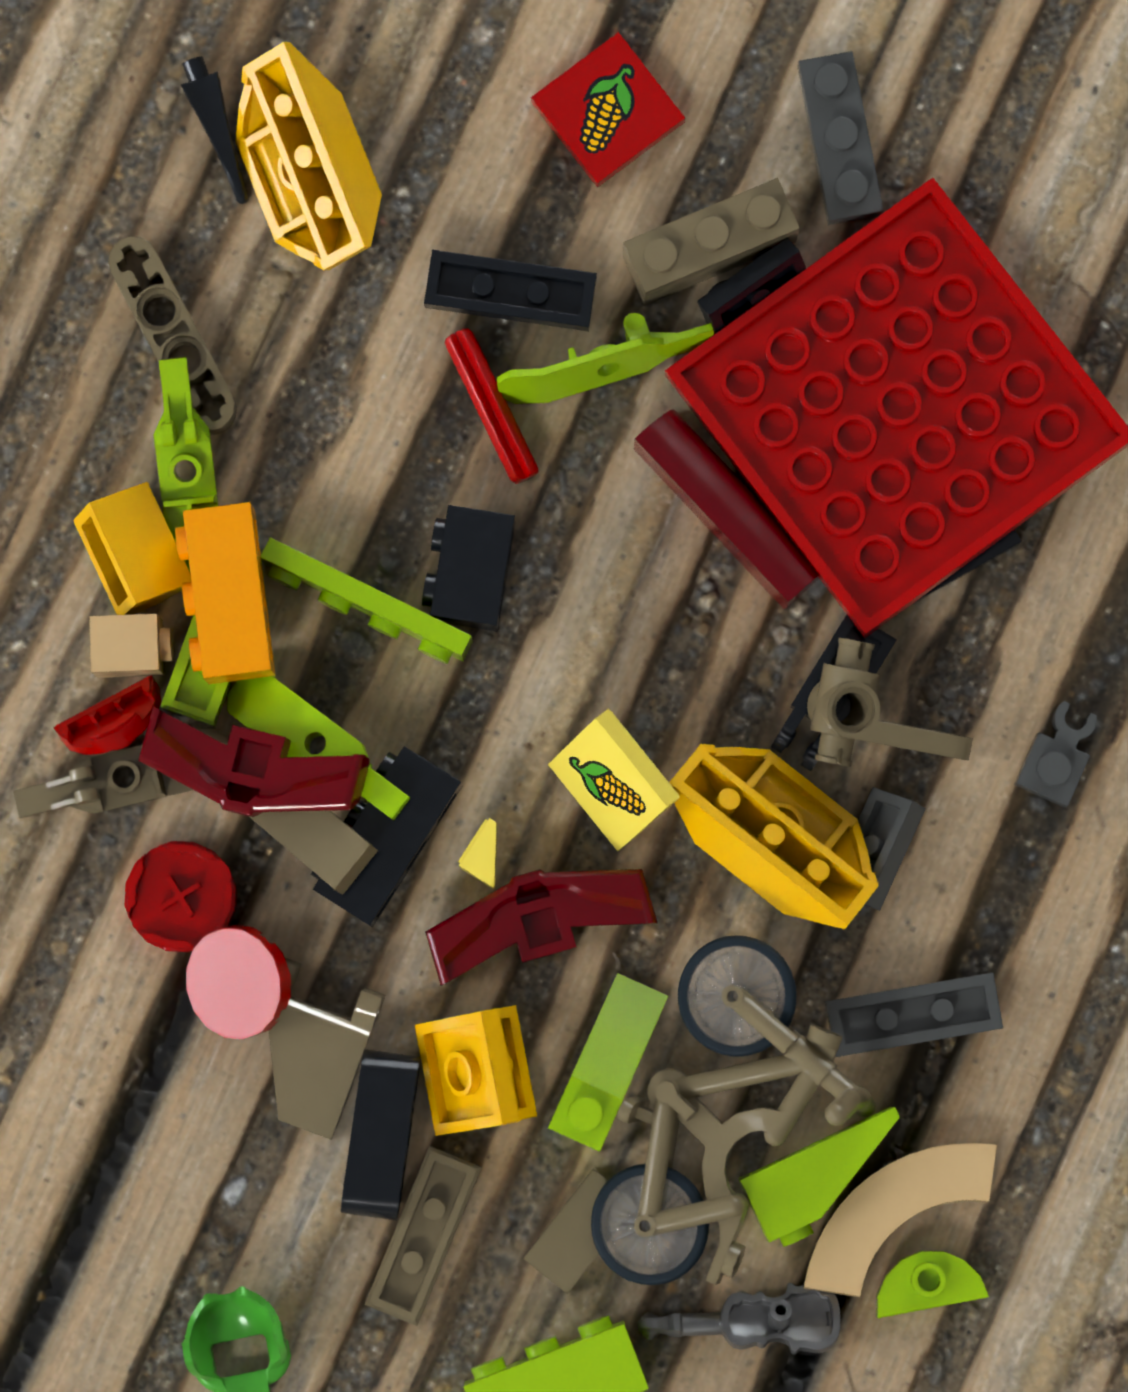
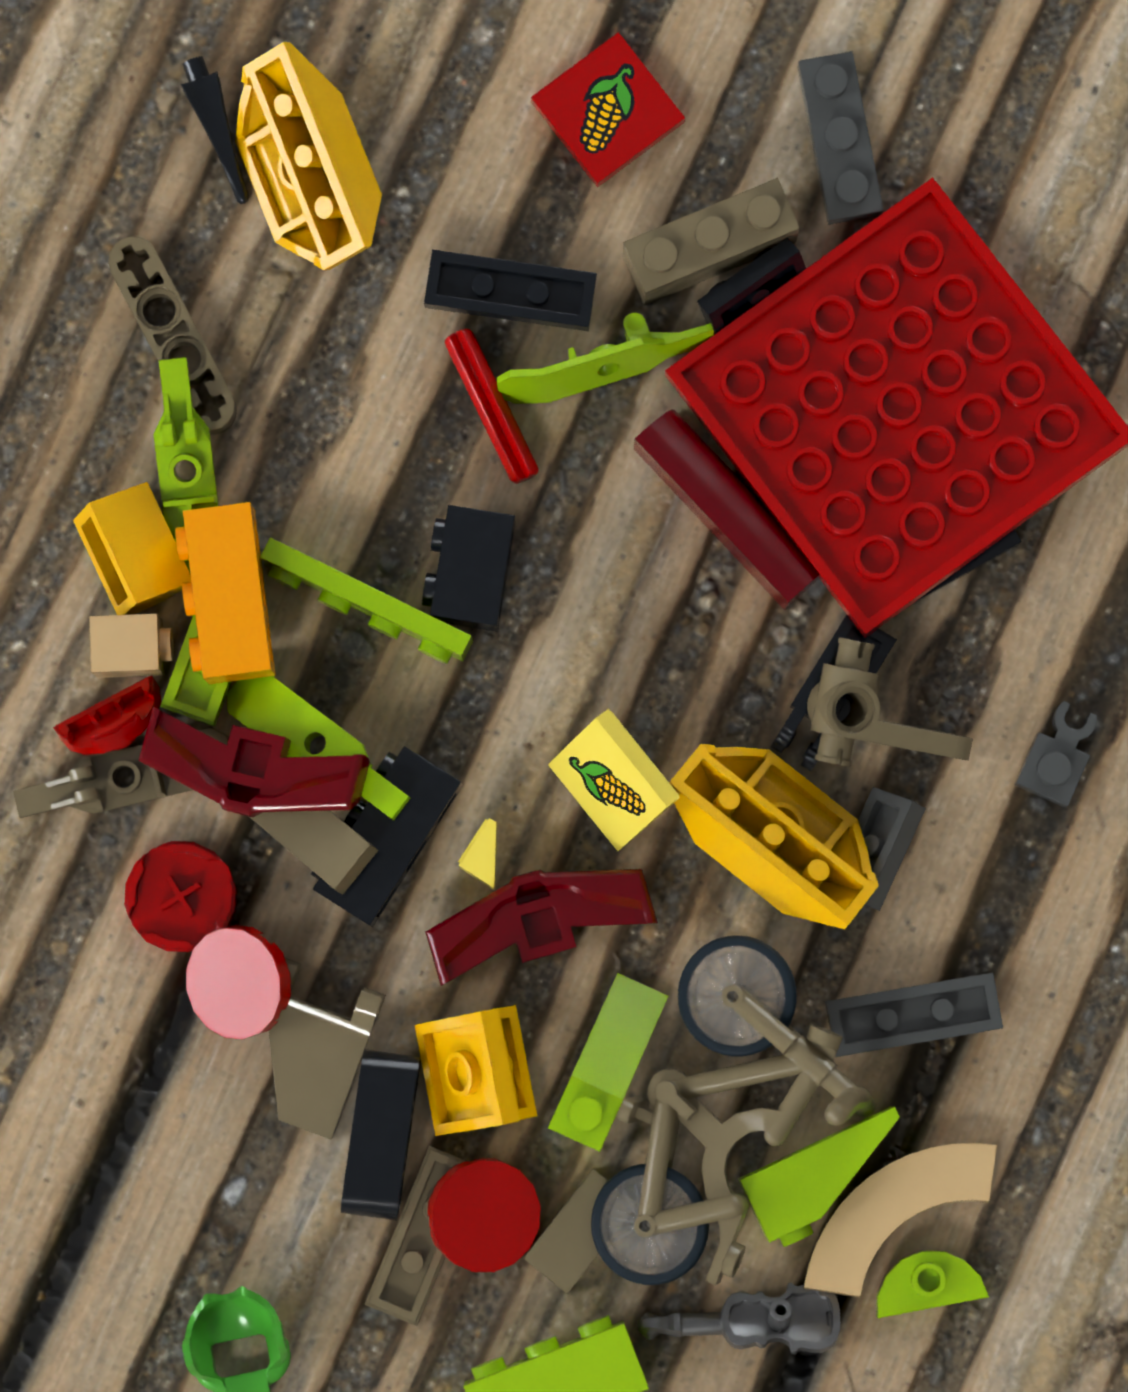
none -> red tile [427,1158,541,1272]

